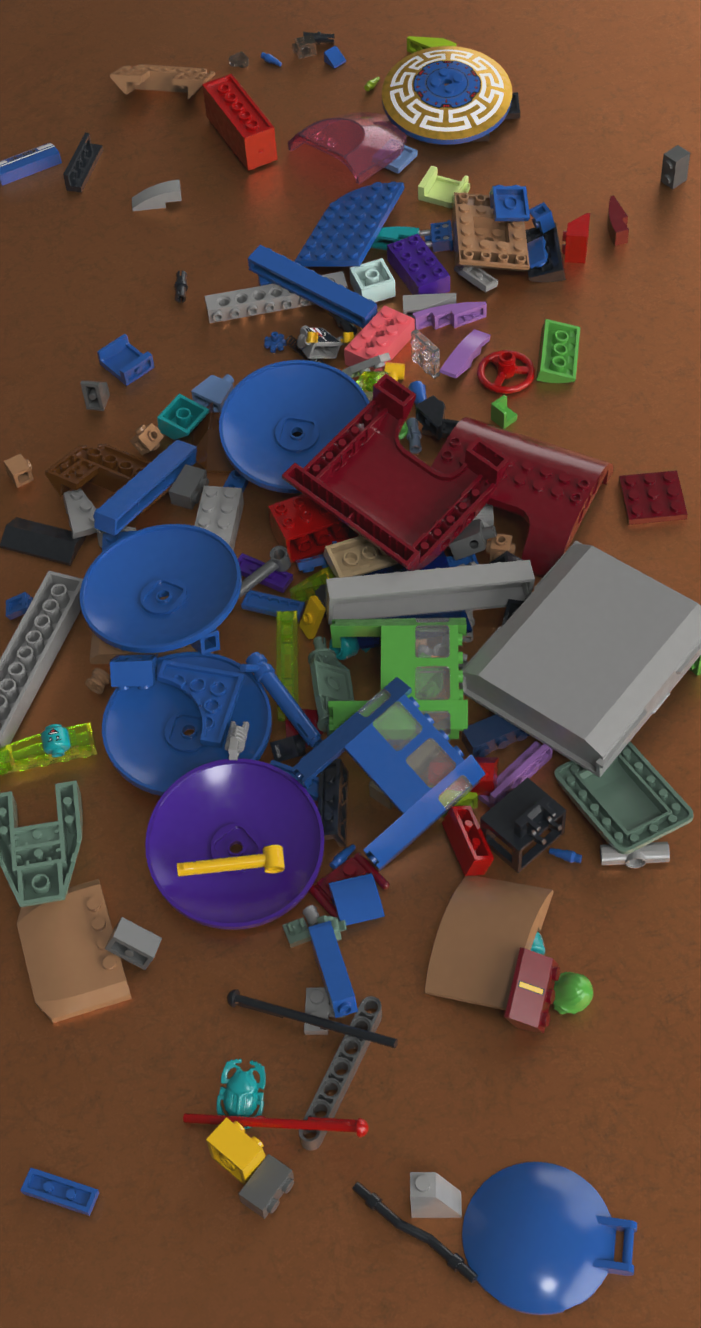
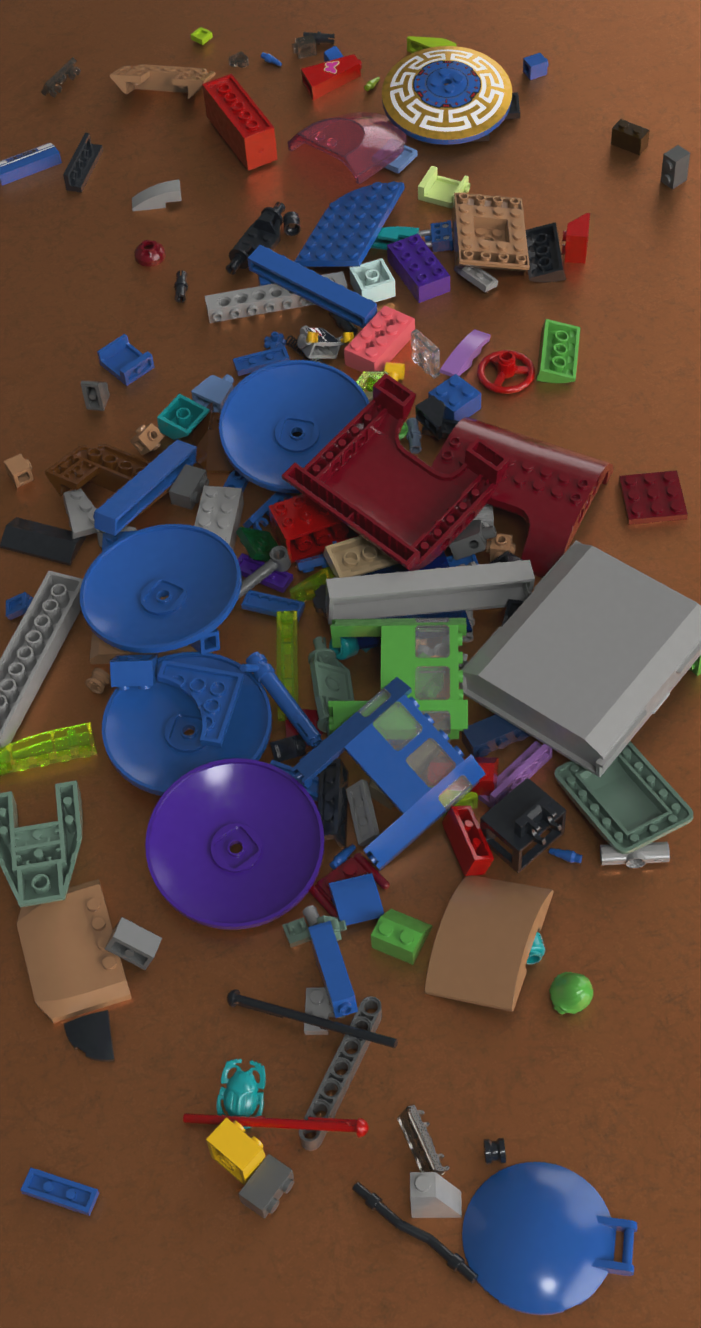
teal head [41,724,71,757] -> none
yellow piece [177,845,285,877] -> none
light grey hinge [225,721,250,760] -> none
yellow plate [299,595,326,639] -> none
light grey hinge [342,353,391,378] -> none
light grey slope [403,293,456,318] -> none
blue cone [408,381,427,405] -> none
medium lavender slope [412,302,487,331] -> none
blue plate [489,185,530,221] -> none
bright green panel [491,395,518,429] -> none
dark red slope [504,947,560,1034] -> none
blue slope [527,236,548,269] -> none
blue brick [529,202,555,233] -> none
dark red slope [607,195,629,246] -> none
none -> clear smoke plate [41,57,81,98]
none -> black brick [64,1010,115,1062]
none -> dark red piece [134,240,166,267]
none -> lime plate [190,27,213,45]
none -> black plate [226,202,286,275]
none -> blue plate [233,345,290,376]
none -> dark green plate [236,527,278,561]
none -> blue plate [243,492,292,530]
none -> black wheel [283,211,301,236]
none -> red slope [301,54,362,100]
none -> light grey plate [346,779,380,847]
none -> bright green slope [371,909,432,965]
none -> clear smoke plate [397,1105,450,1175]
none -> blue brick [428,374,481,421]
none -> black wheel [484,1138,506,1165]
none -> blue brick [523,53,549,80]
none -> dark brown brick [611,119,650,155]

